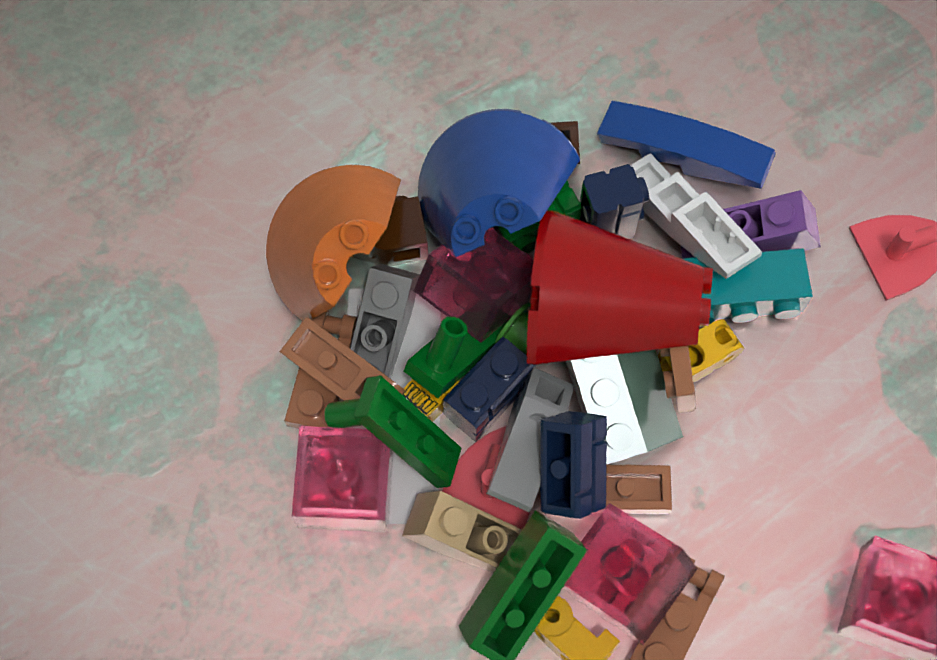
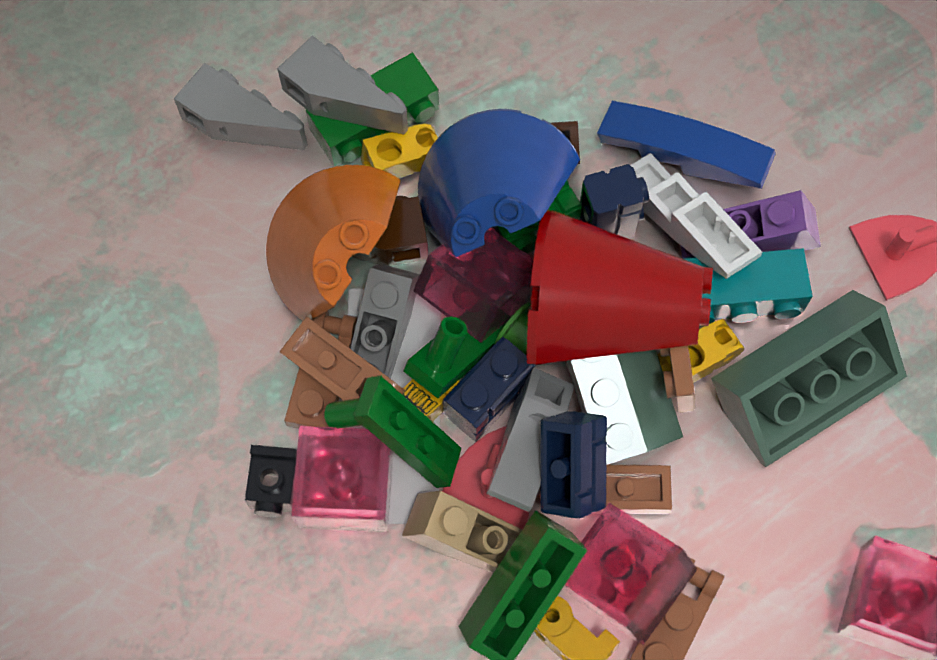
none -> light grey slope [174,63,308,150]
none -> black brick [245,445,301,518]
none -> light grey slope [277,35,408,134]
none -> green brick [305,52,440,167]
none -> yellow leg [361,124,438,178]
none -> sand green slope [711,290,907,467]

